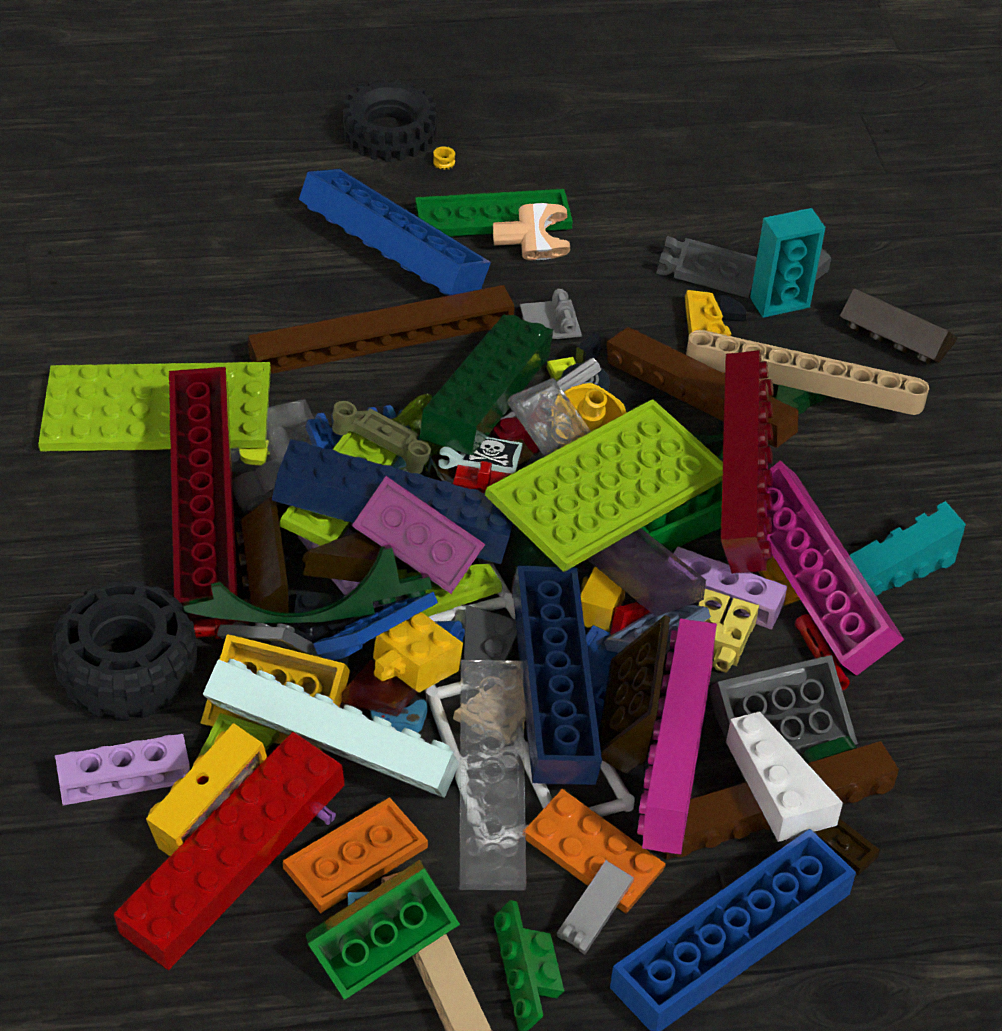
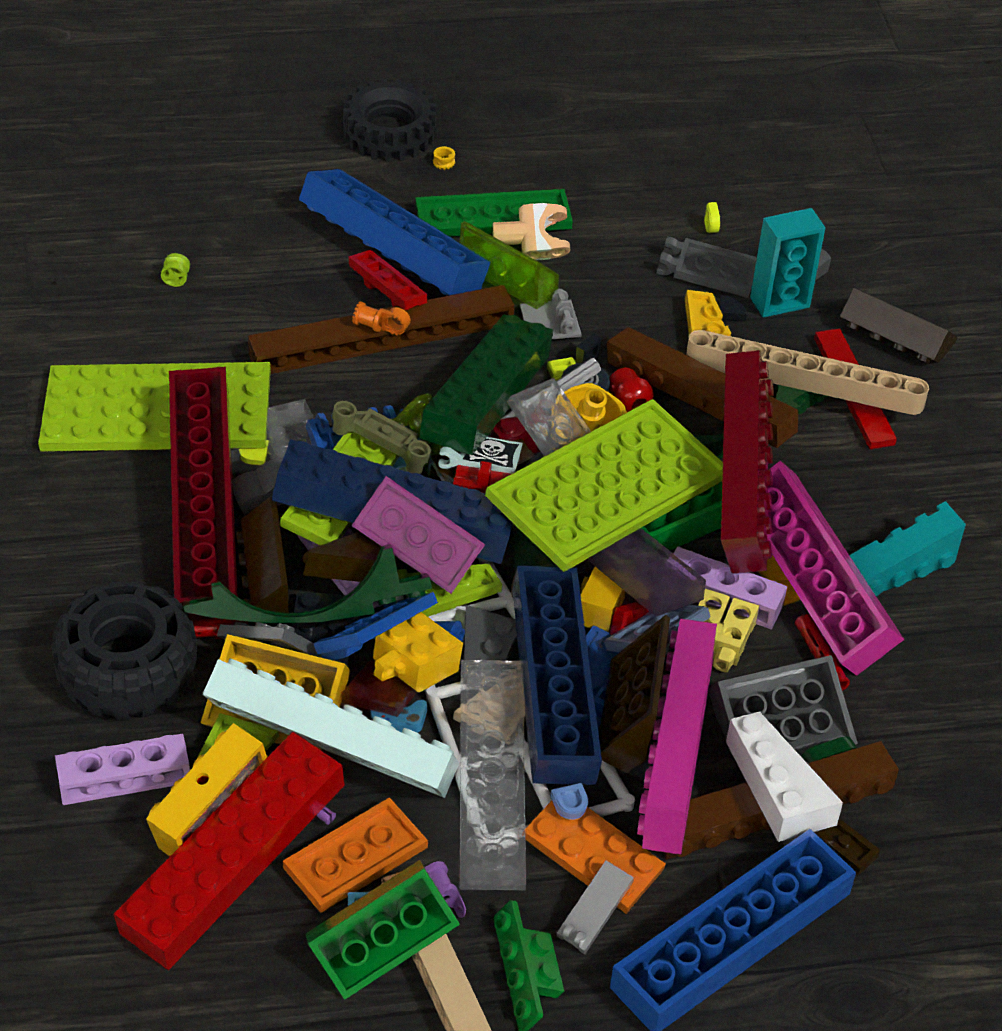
none -> lime wheel [161,253,190,287]
none -> red hinge [349,250,427,310]
none -> orange connector [352,302,411,335]
none -> medium lavender piece [425,861,466,918]
none -> clear neon green slope [460,221,559,309]
none -> medium blue tile [550,783,588,820]
none -> red piece [609,367,653,412]
none -> neon yellow tile [704,202,720,233]
none -> red tile [814,328,897,449]

